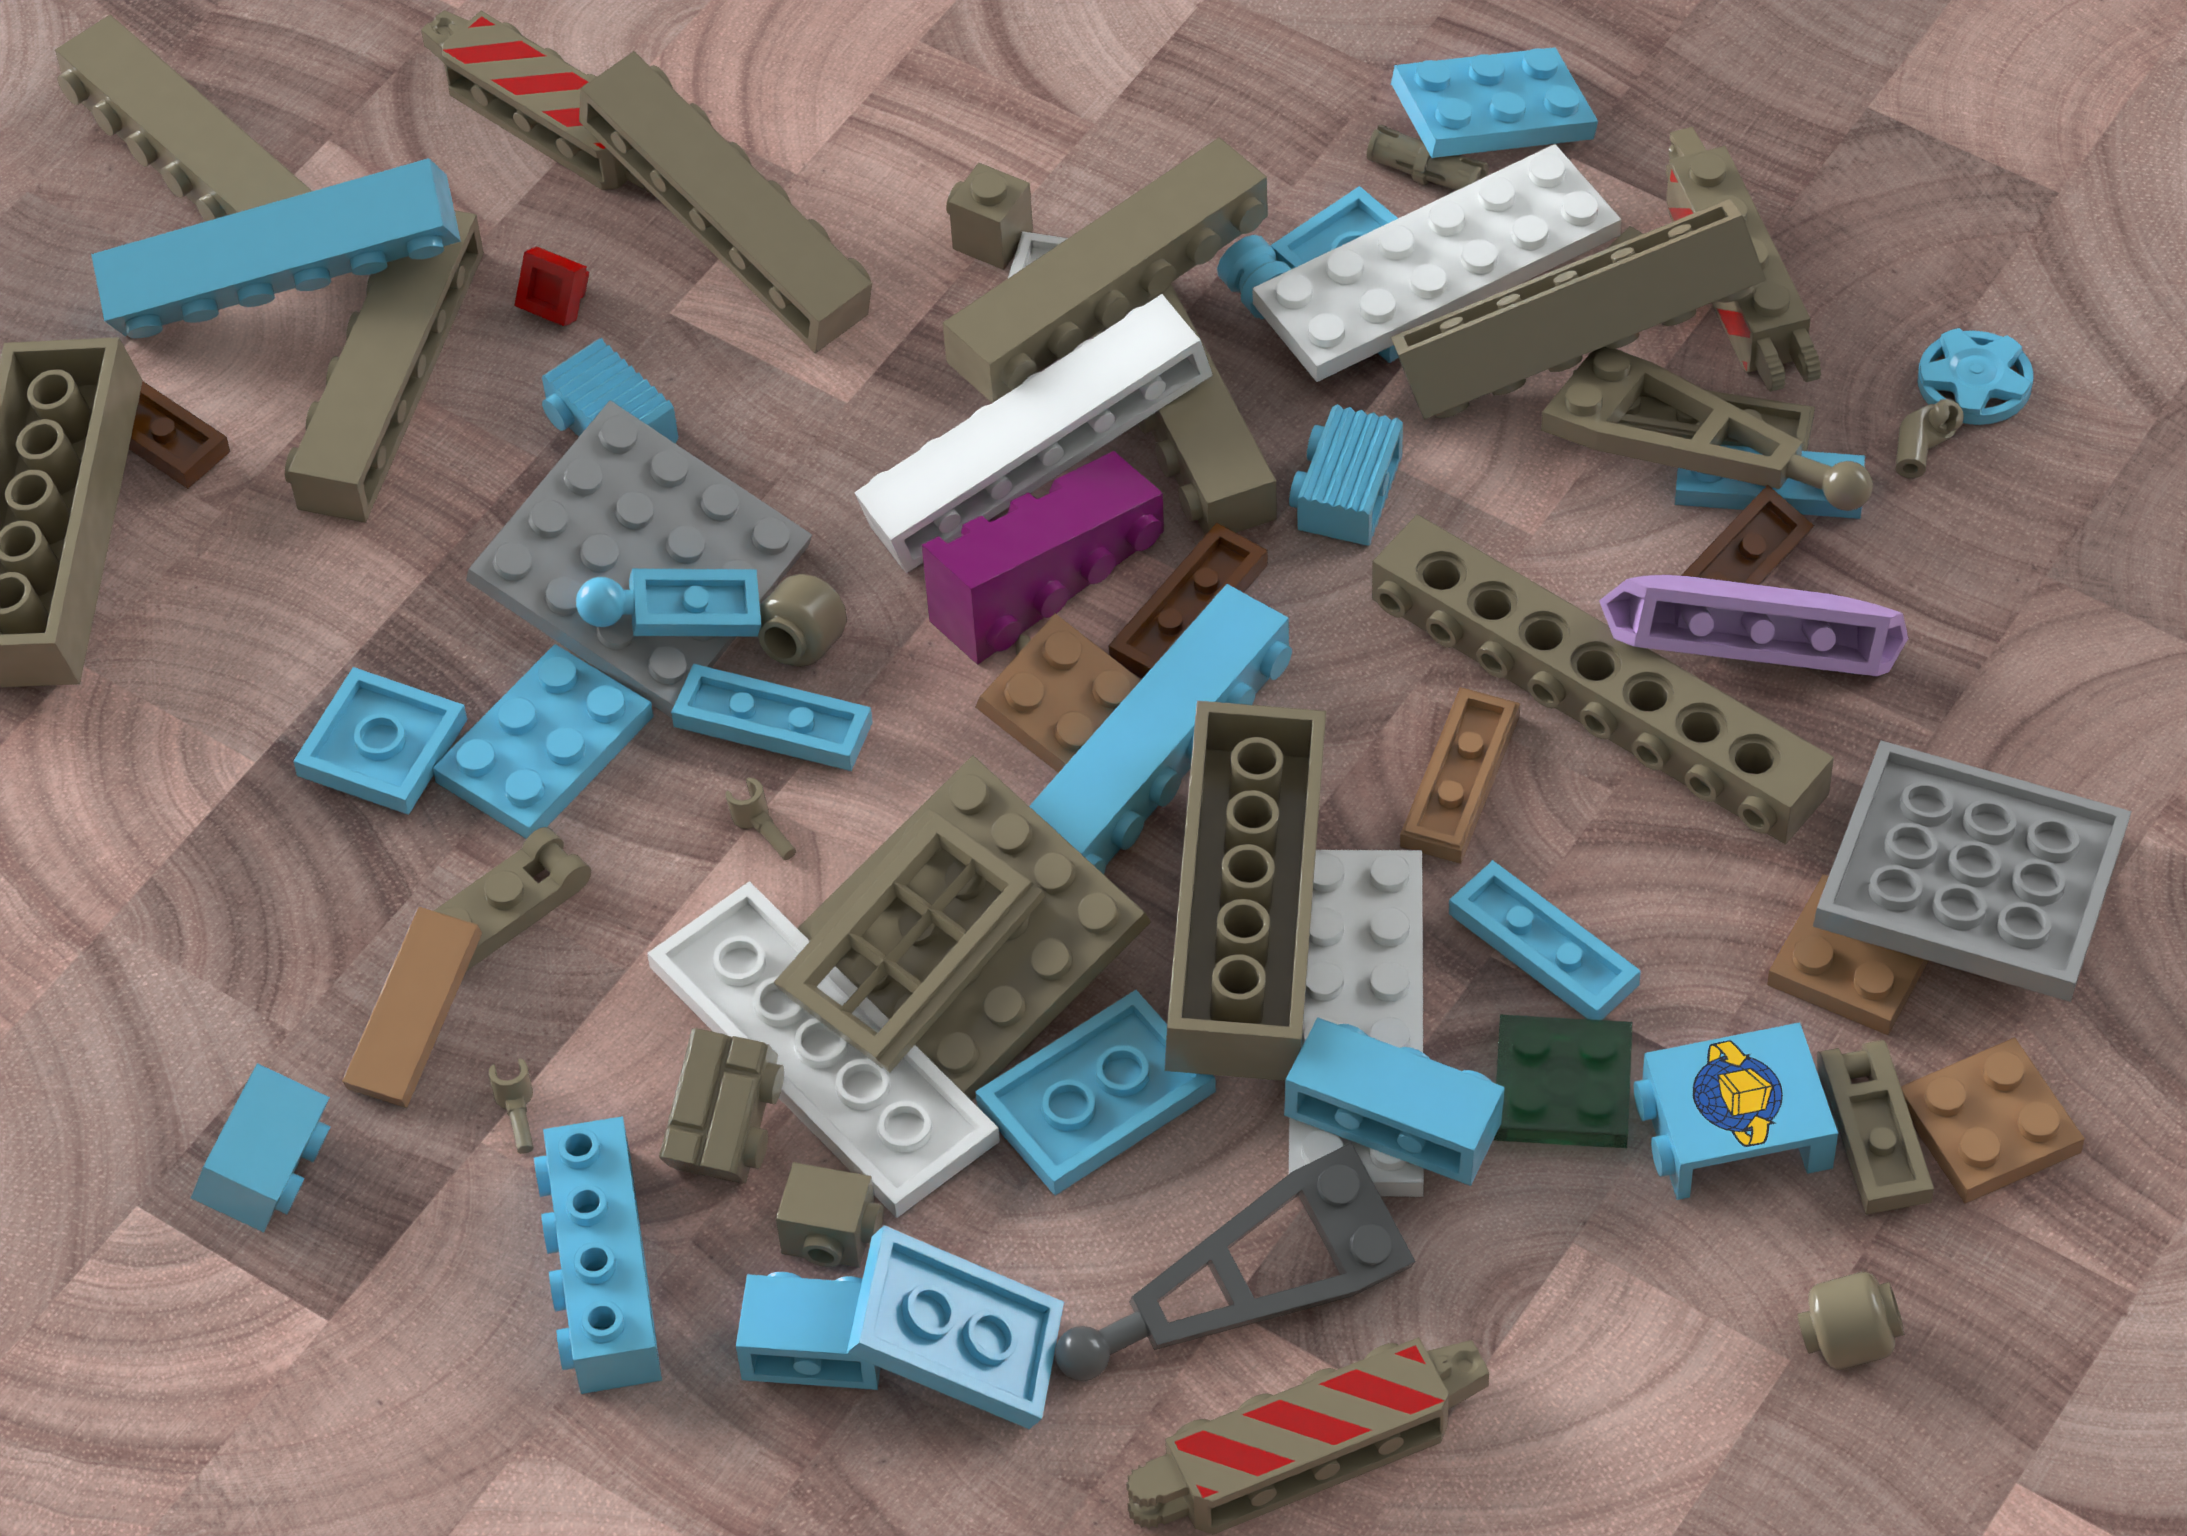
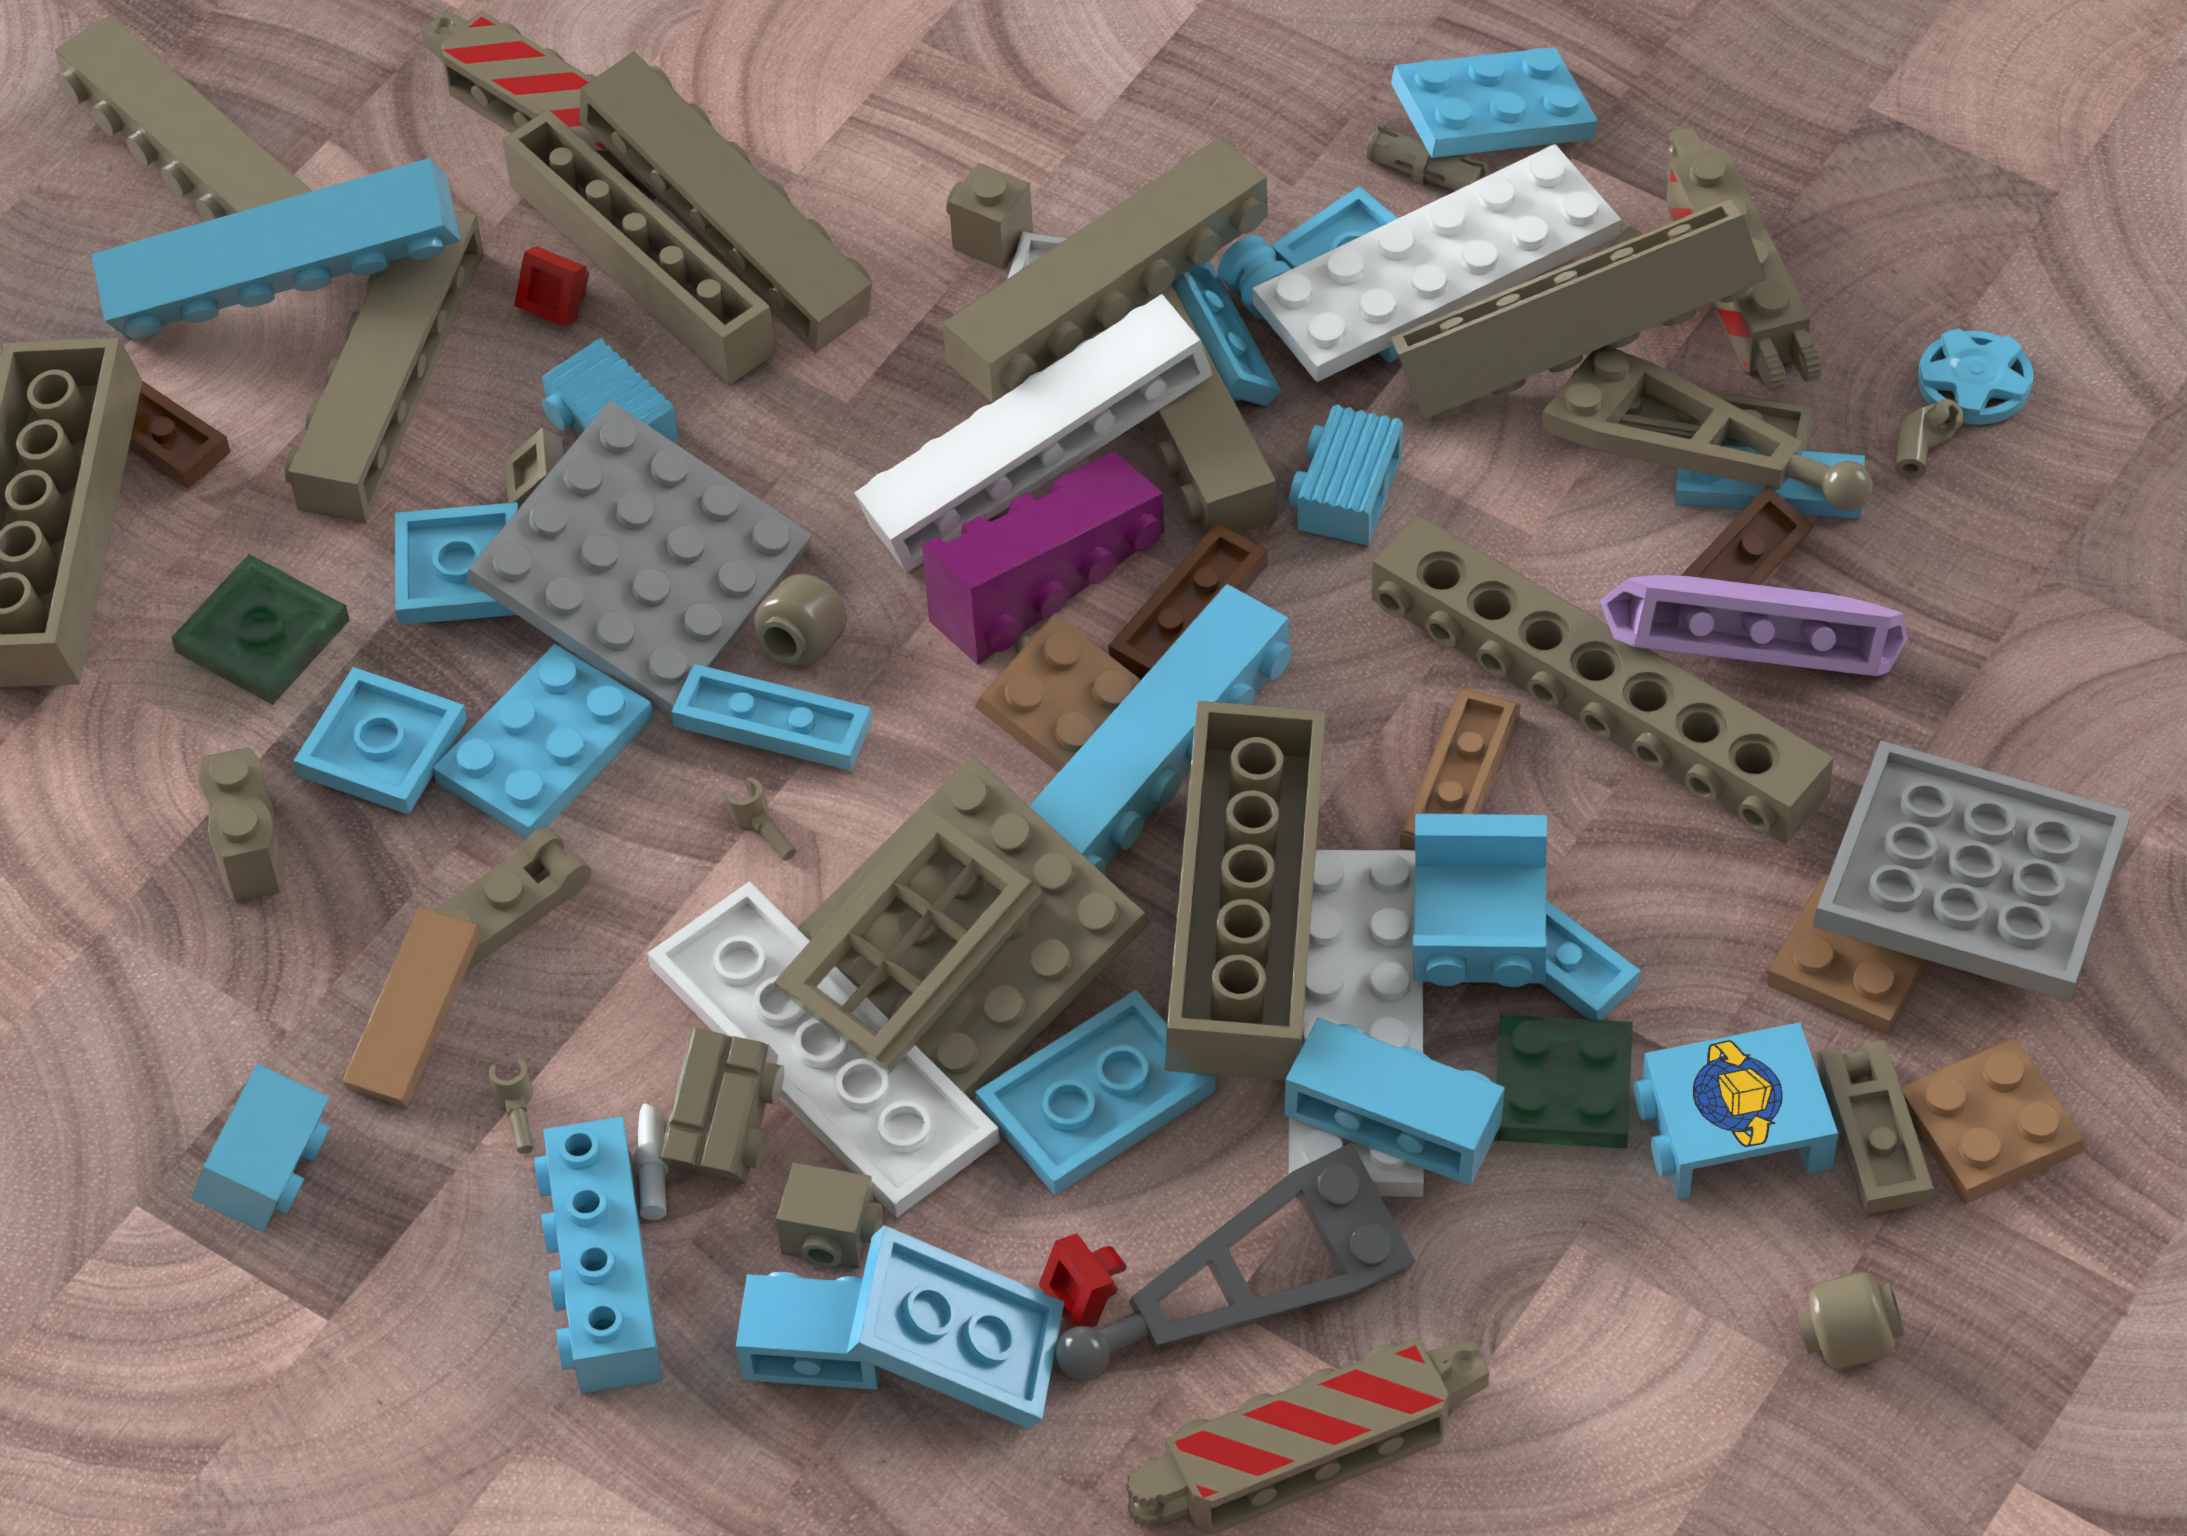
medium azure plate [576,568,761,637] -> none
none -> clear green plate [171,554,350,705]
none -> dark tan brick [199,747,285,902]
none -> medium azure plate [395,502,519,625]
none -> dark tan brick [502,109,776,385]
none -> dark tan plate [505,428,563,508]
none -> white piece [635,1103,669,1220]
none -> red tile [1038,1233,1127,1328]
none -> medium azure plate [1171,262,1281,407]
none -> medium azure panel [1413,814,1547,987]

